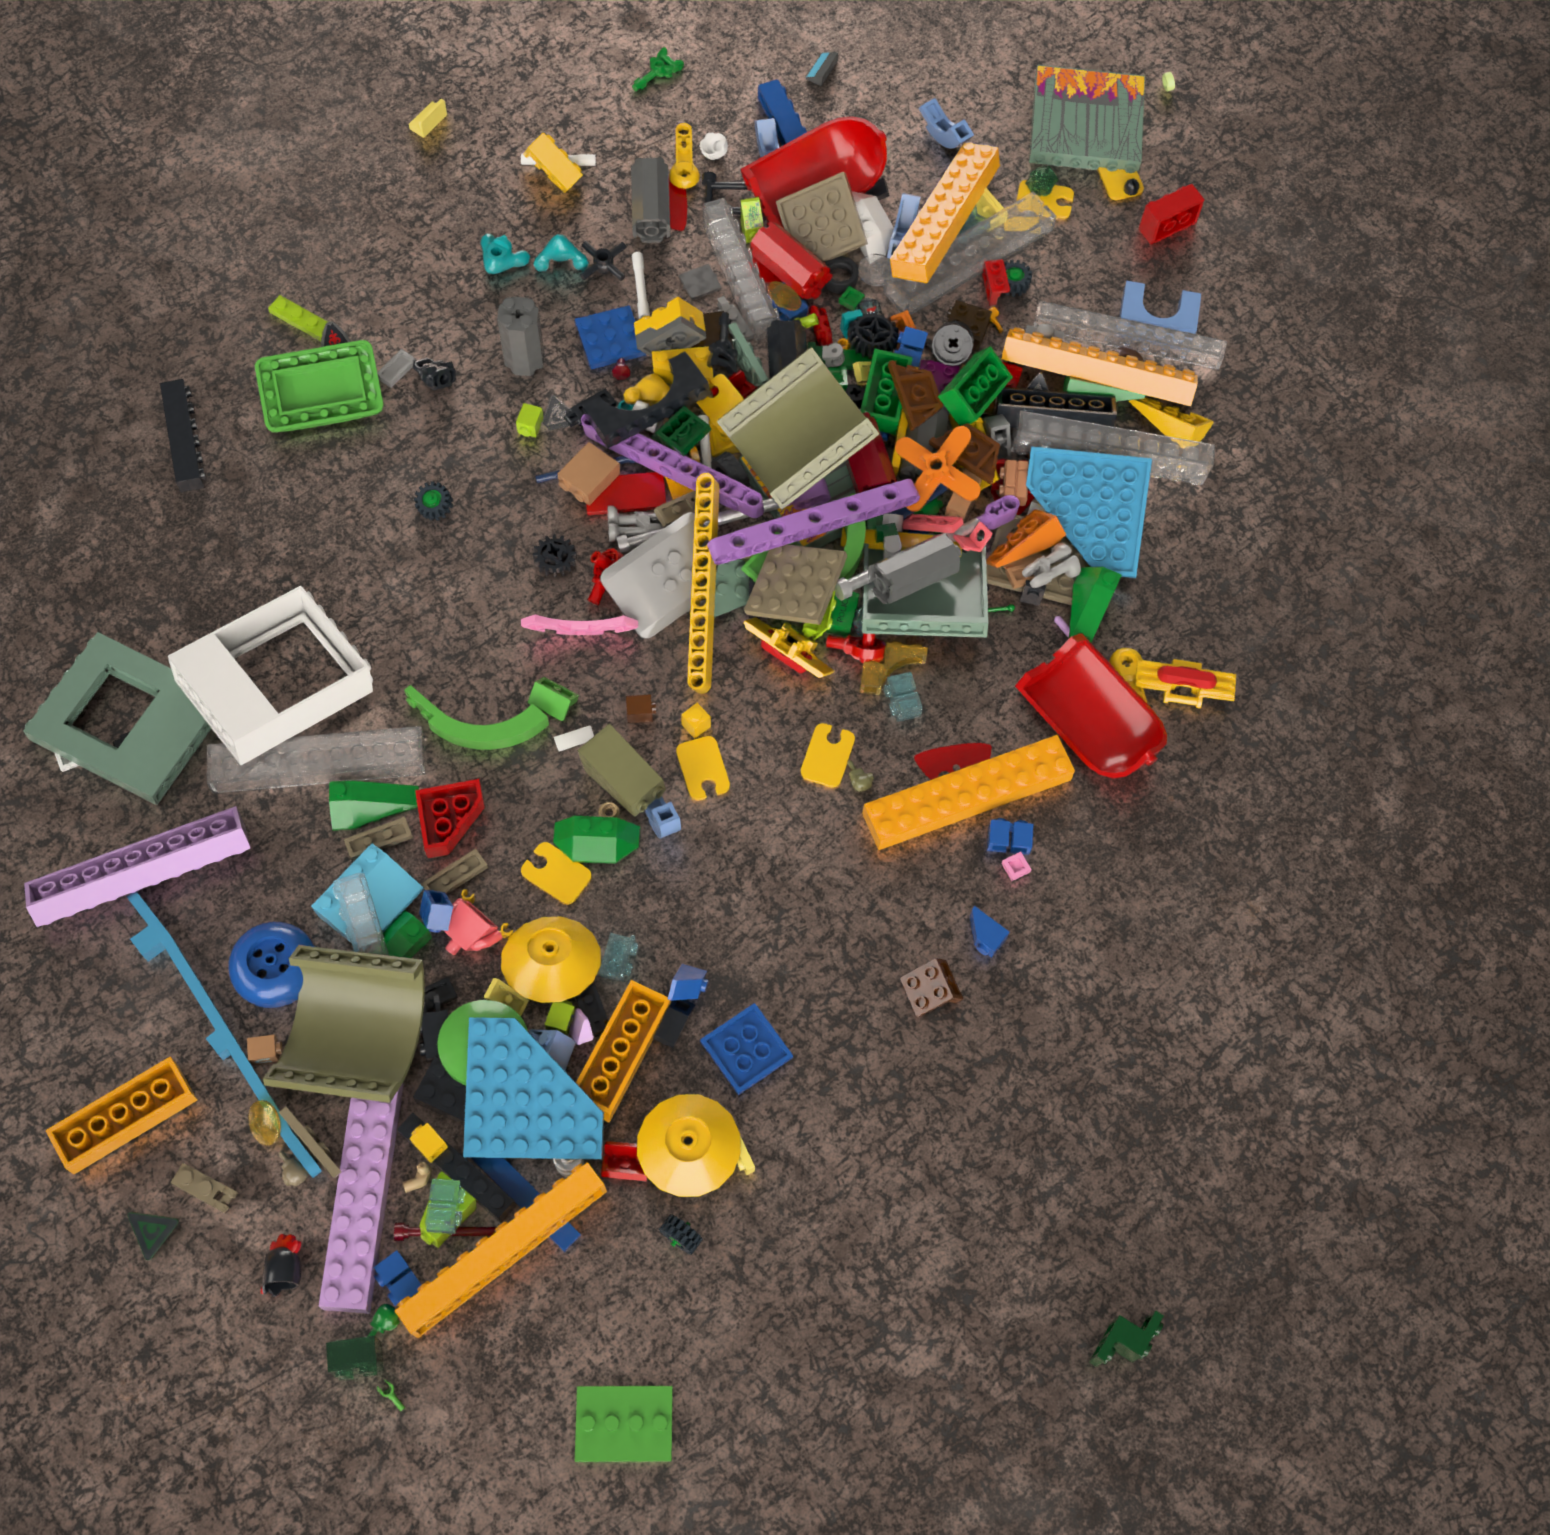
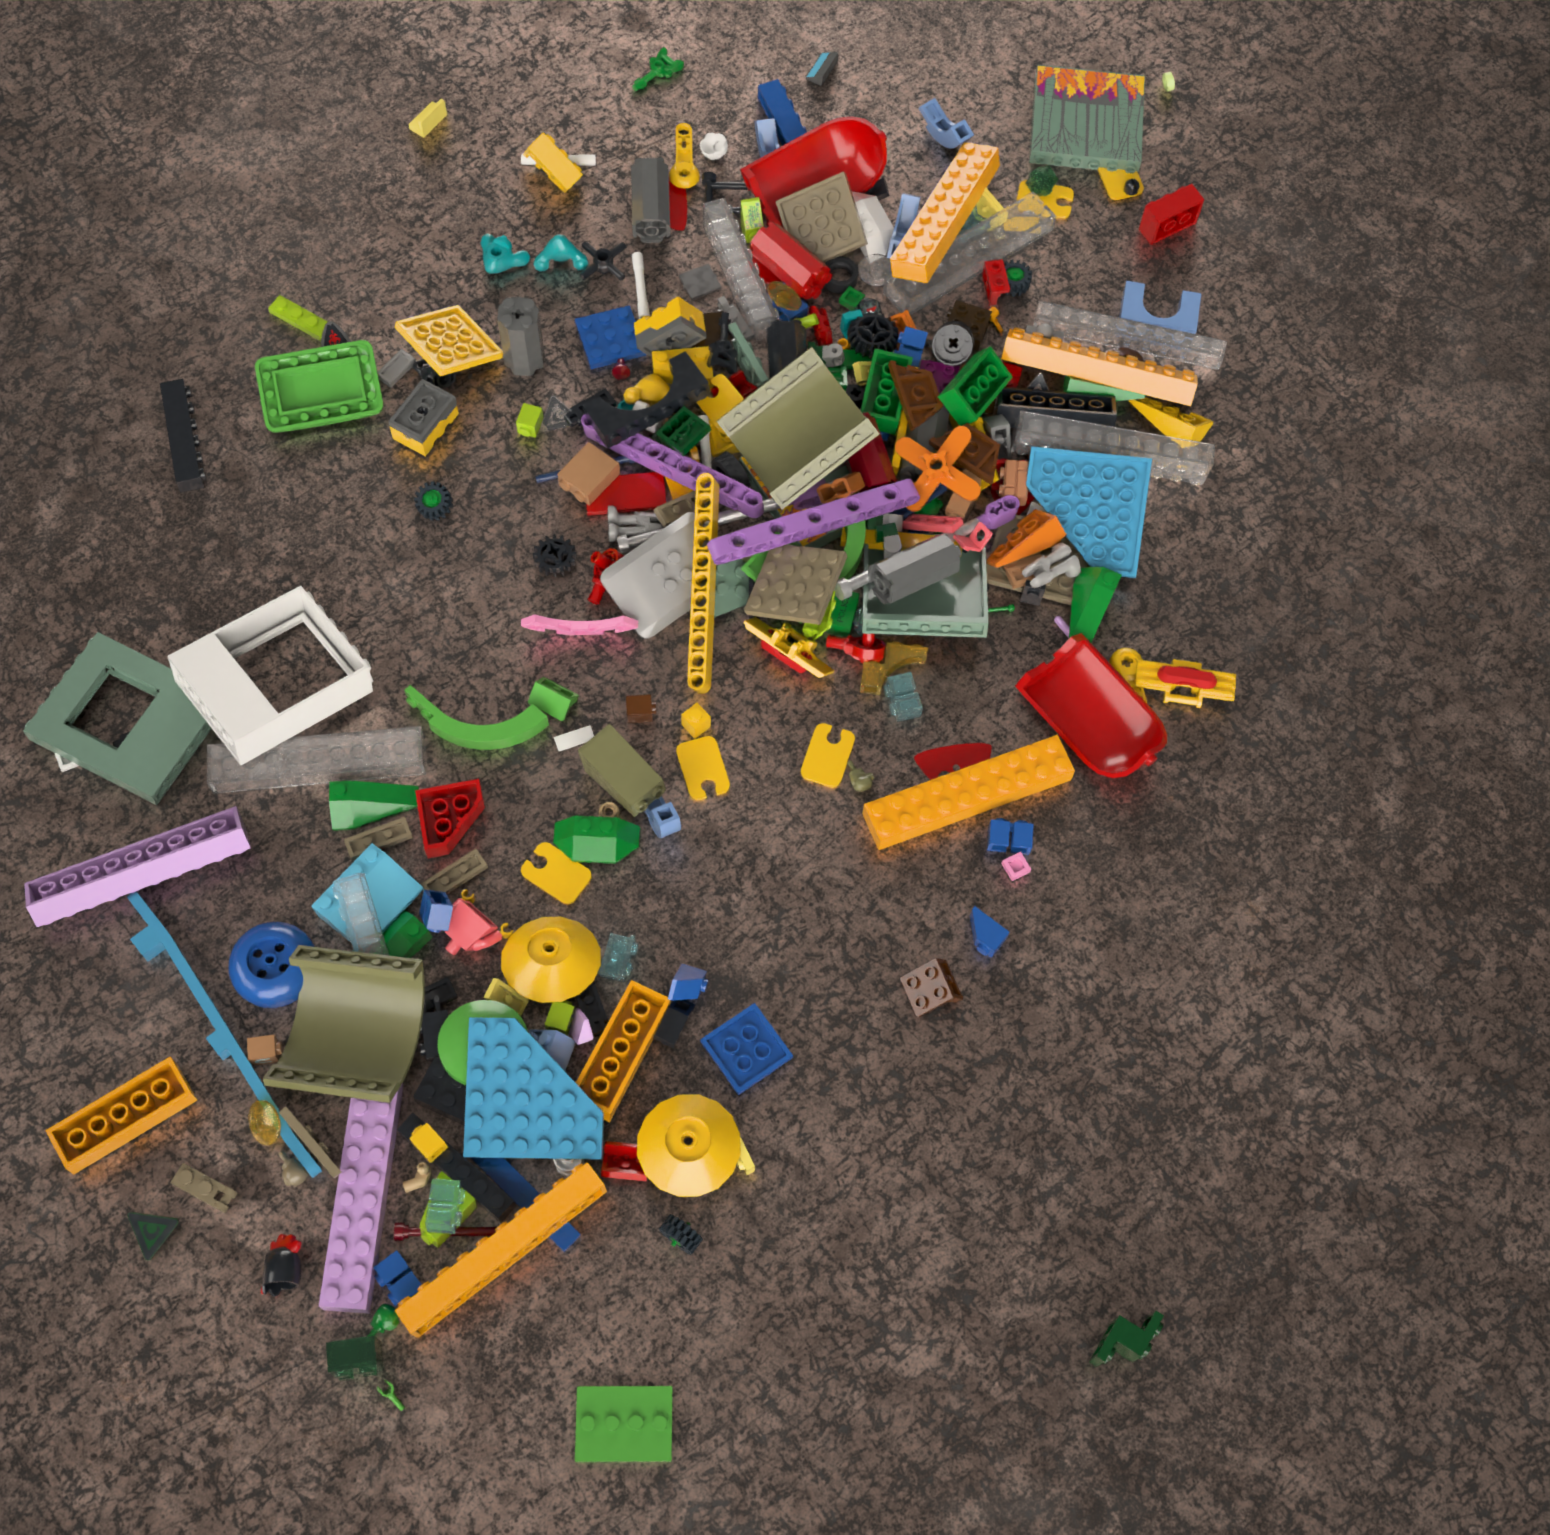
none -> dark grey piece [388,379,459,457]
none -> yellow plate [395,305,503,376]
none -> dark orange brick [817,472,865,504]

